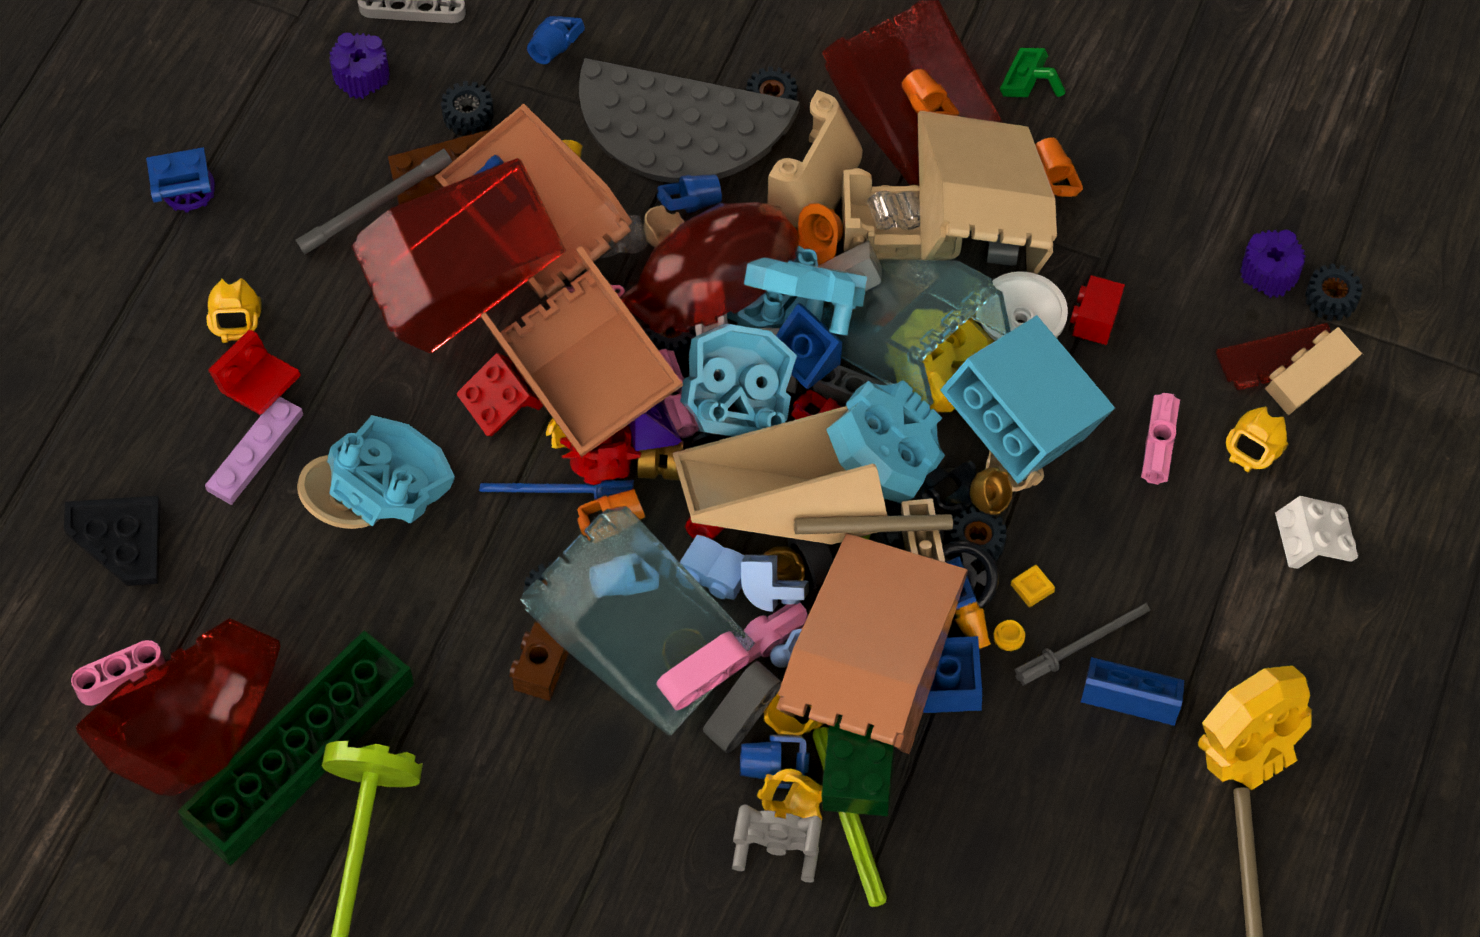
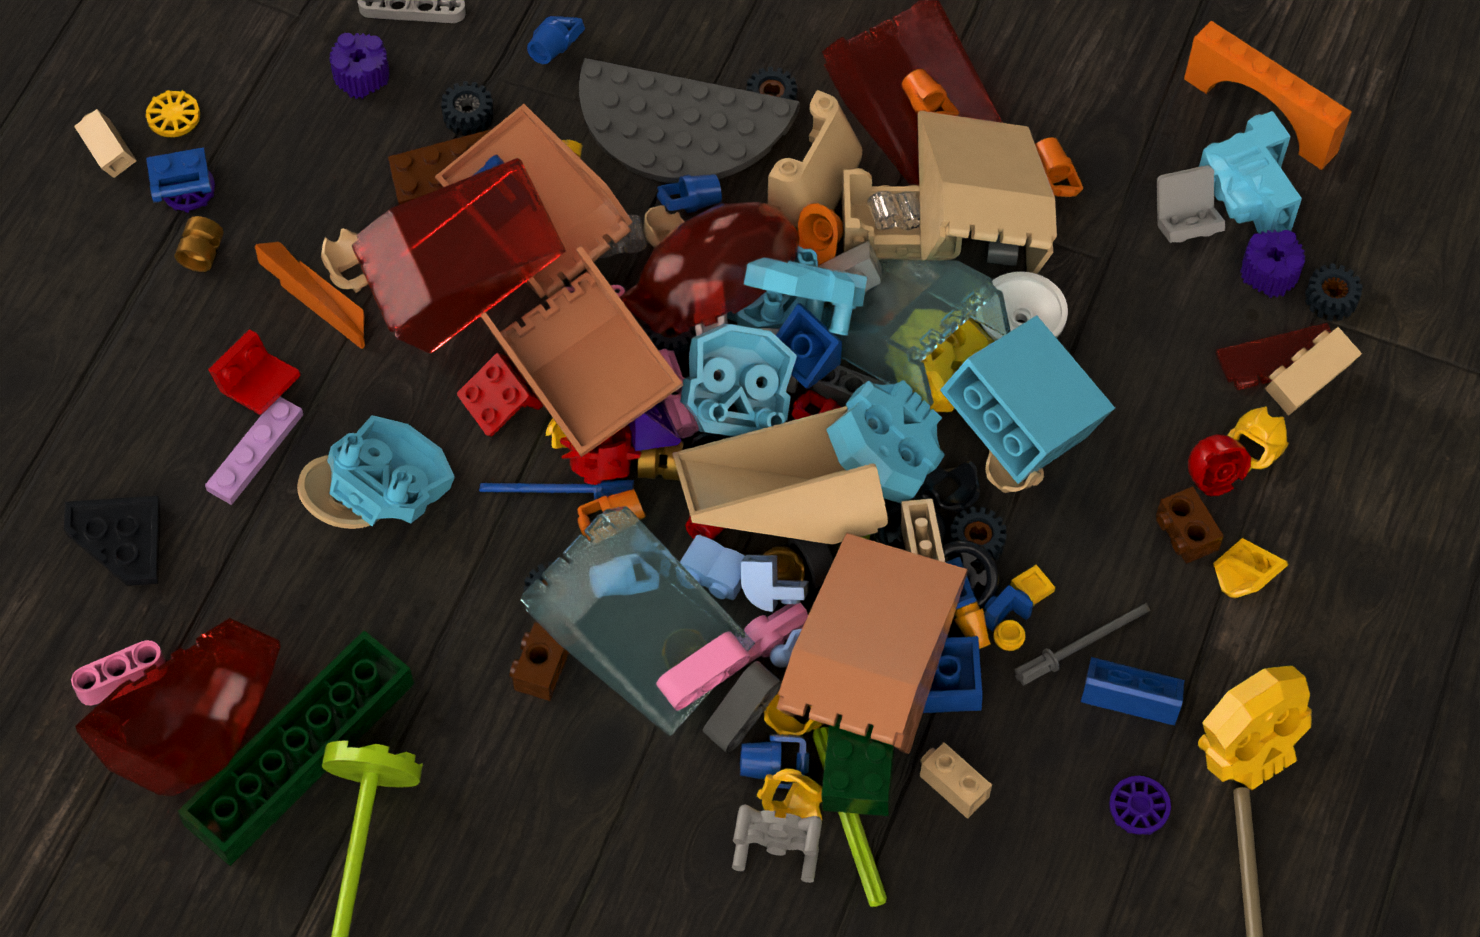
yellow helmet [206,278,262,343] -> none
dark grey piece [295,148,453,255] -> none
dark tan piece [794,514,953,534] -> none
pearl gold hair [970,467,1012,515] -> none
green plate [1000,48,1066,97] -> none
red brick [1070,275,1125,345] -> none
bright pink piece [1141,393,1180,485] -> none
white bracket [1275,496,1358,569] -> none
none -> tan brick [74,109,137,178]
none -> yellow wheel [146,90,200,137]
none -> pearl gold wheel [174,216,224,272]
none -> orange wedge [255,242,365,349]
none -> tan helmet [321,228,379,293]
none -> tan brick [920,743,992,819]
none -> blue bracket [983,585,1033,631]
none -> dark purple wheel [1109,776,1171,835]
none -> reddish brown brick [1156,486,1224,564]
none -> light grey bracket [1157,165,1225,243]
none -> orange arch [1184,21,1352,170]
none -> red cylinder [1188,434,1251,496]
none -> medium azure brick [1199,111,1302,234]
none -> yellow slope [1213,538,1288,598]

